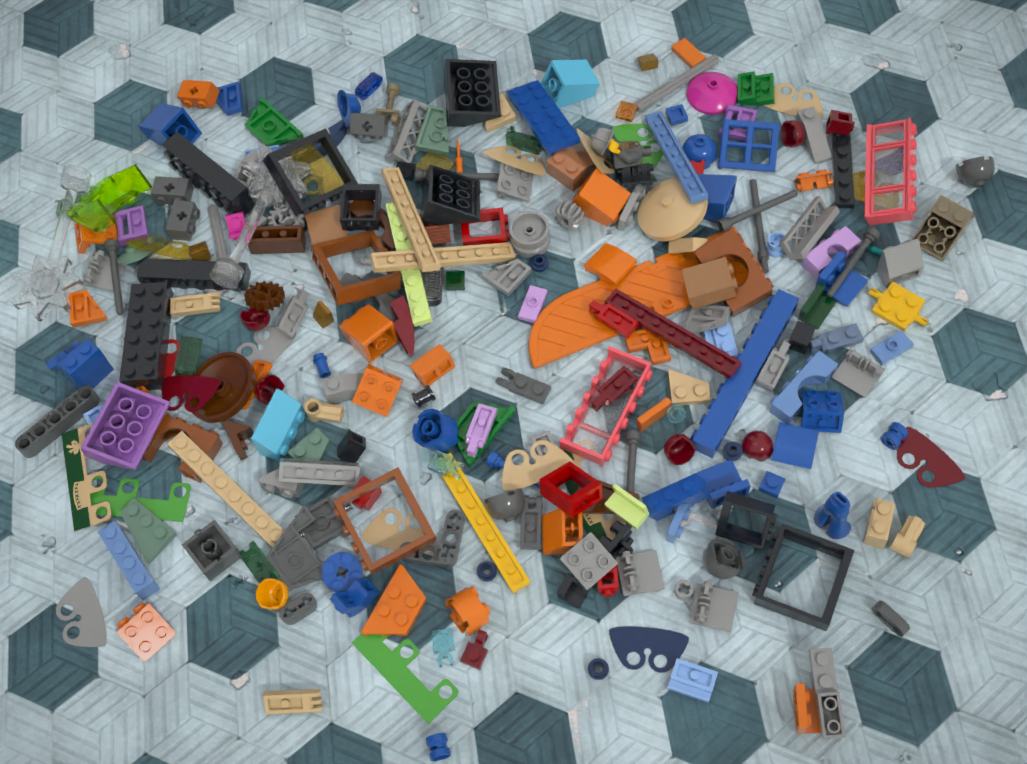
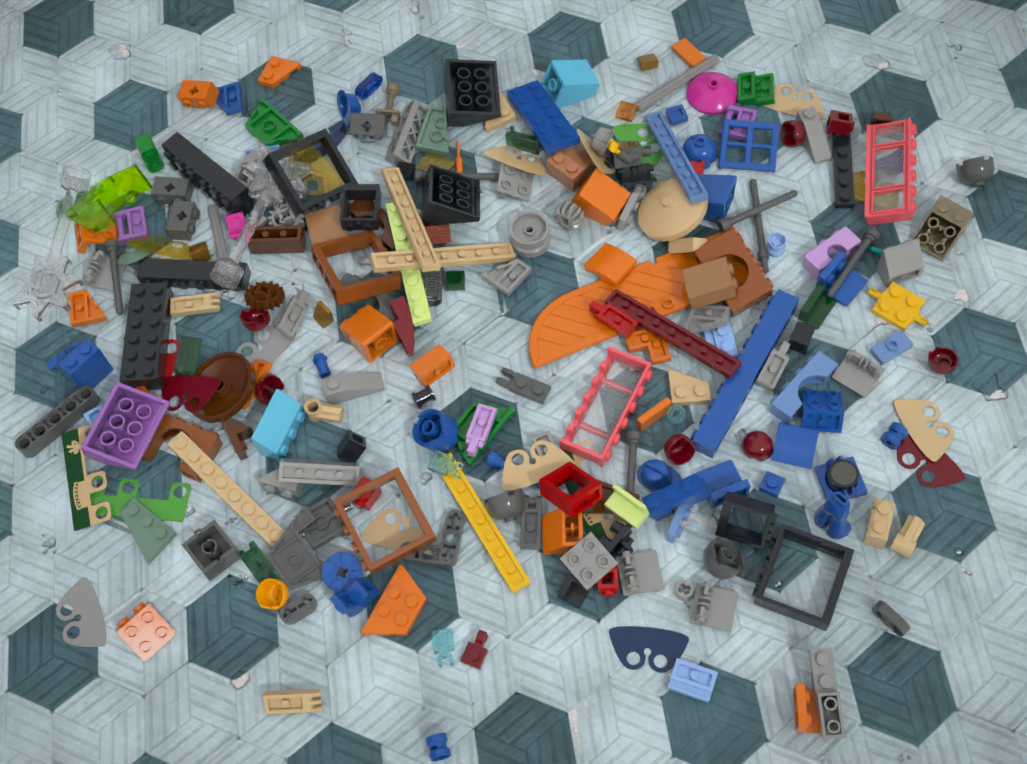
medium blue arch [98,520,160,600] -> none
blue slope [138,103,202,146] -> none
sand green wing [287,428,330,461] -> none
orange bracket [352,364,404,417] -> none
bright green piece [352,634,459,724] -> none
orange brick [445,586,491,636] -> none
red window [461,207,510,246] -> none
dark blue plate [477,561,497,582] -> none
lavender plate [518,285,548,323] -> none
dark blue plate [530,254,549,272] -> none
dark blue plate [588,658,609,680] -> none
dark red hinge [591,366,638,412] -> none
dark blue plate [723,442,743,461] -> none
light grey fence [779,196,840,260] -> none
orange hinge [793,169,833,192] -> none
sand blue hinge [809,323,864,353] -> none
none -> green brick [135,133,164,173]
none -> orange wing [257,55,301,89]
none -> blue piece [637,459,682,492]
none -> piece [814,455,868,500]
none -> reddish brown slope [870,111,893,125]
none -> tan piece [894,399,954,462]
none -> dark red hair [928,347,959,375]

